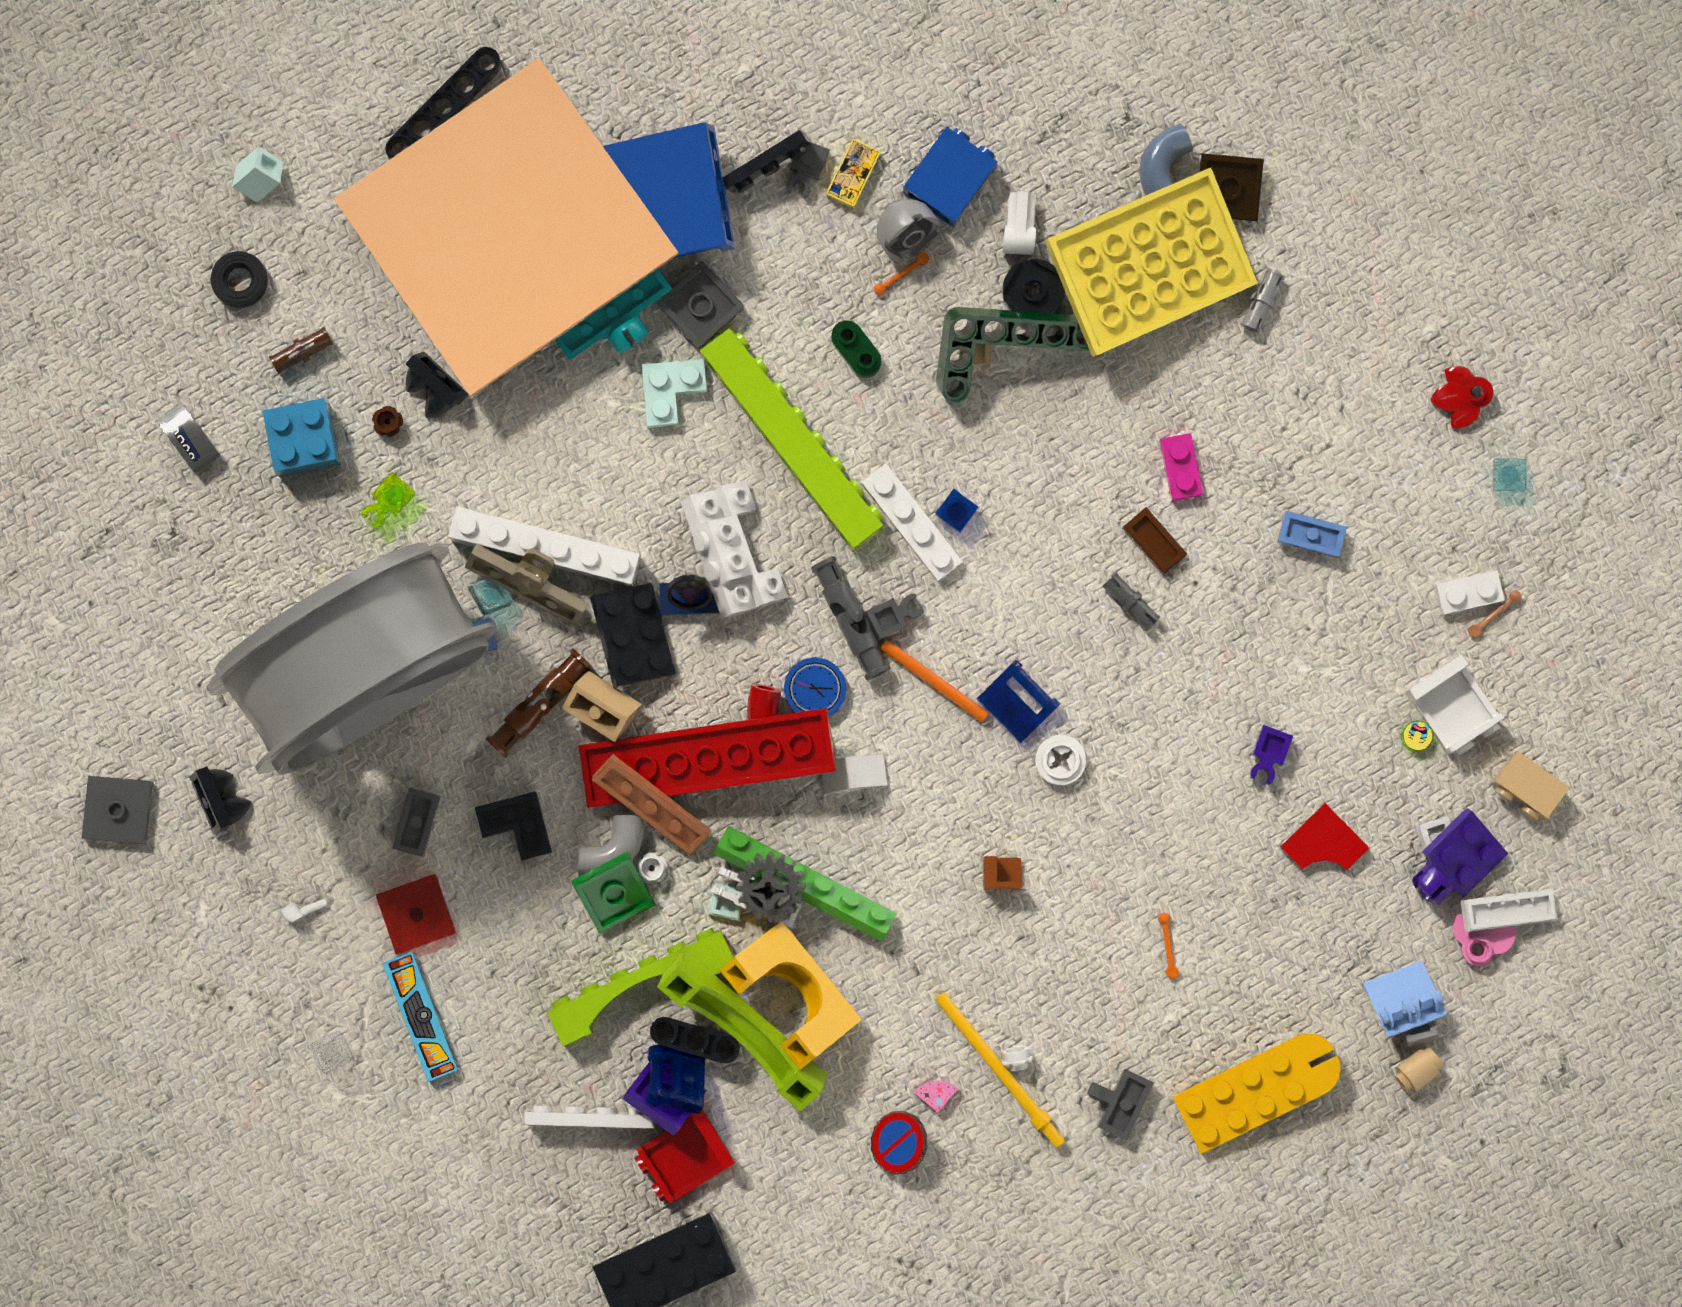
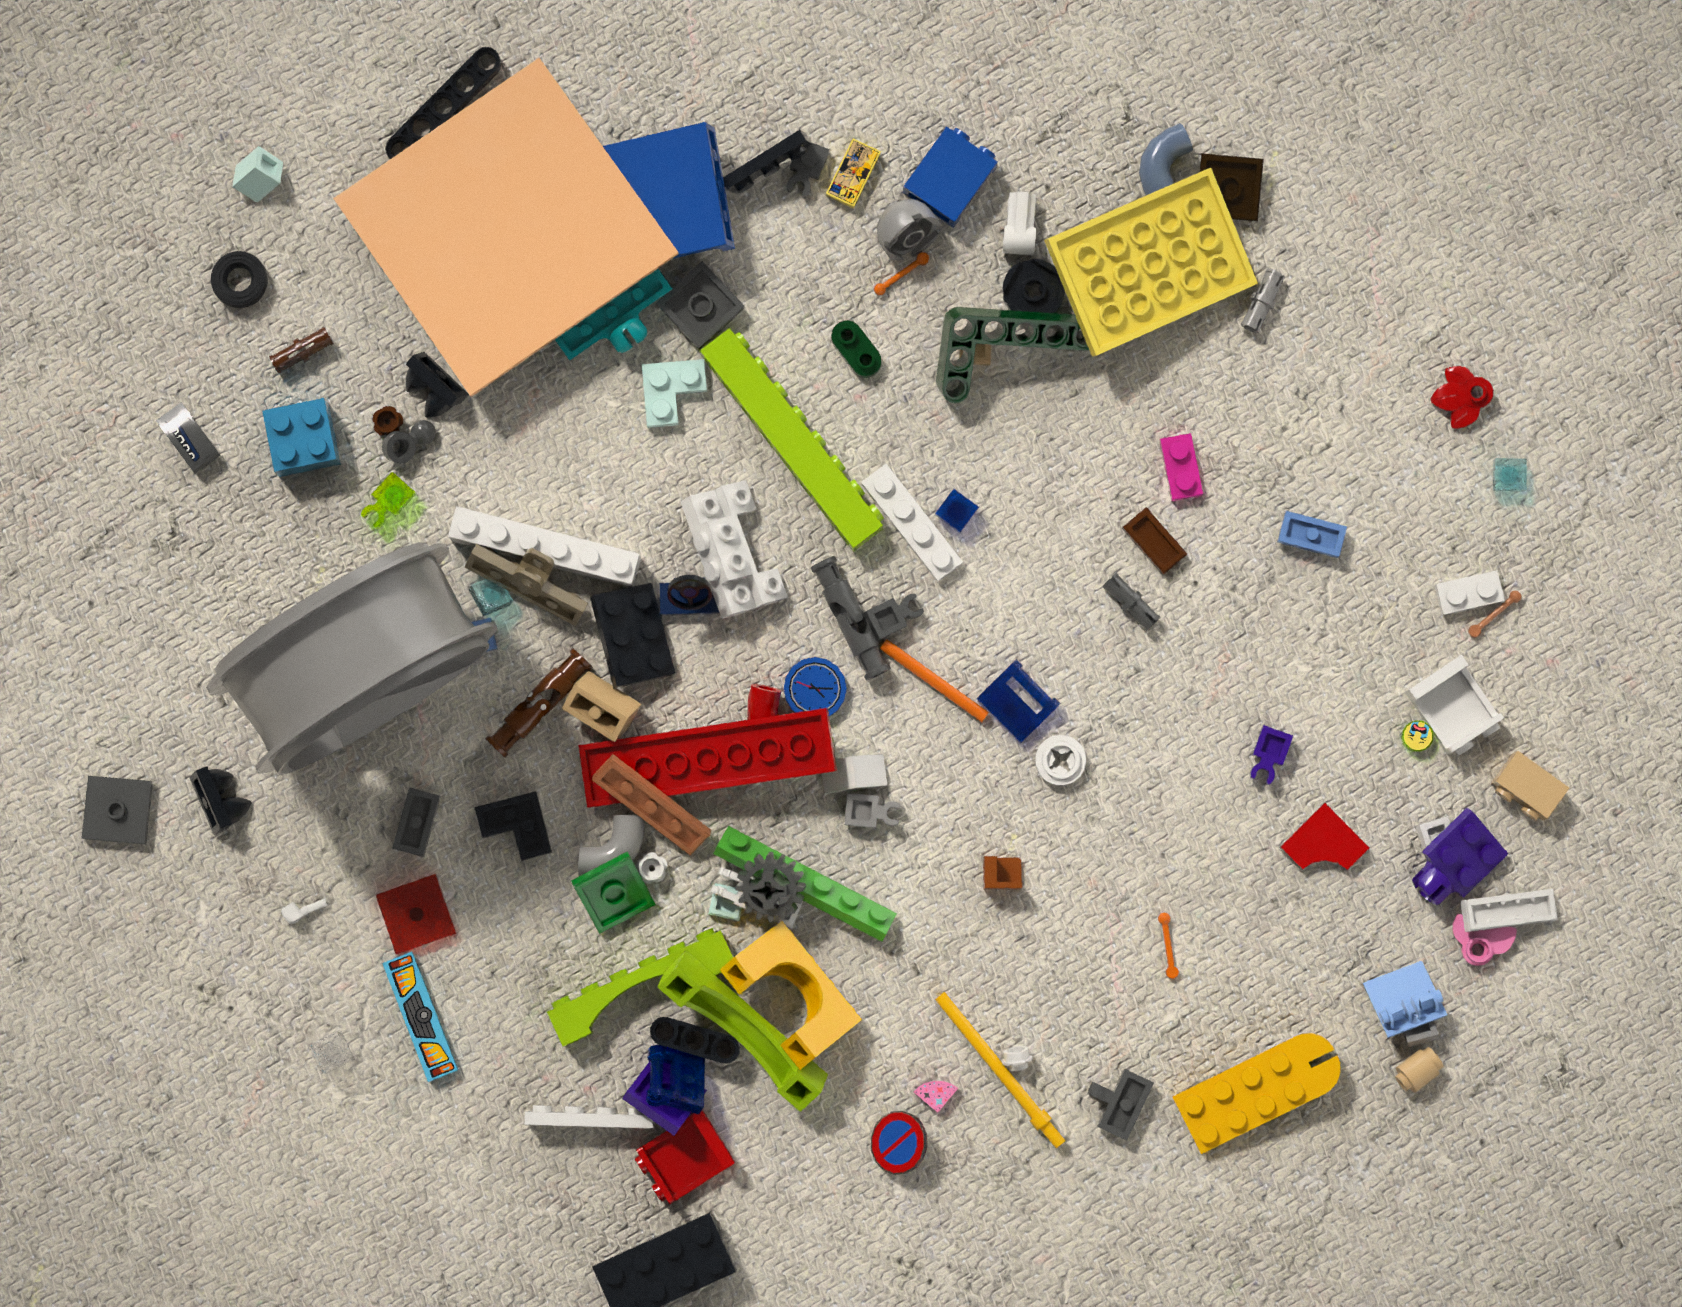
none -> dark grey plate [382,420,436,464]
none -> light grey plate [844,793,900,828]

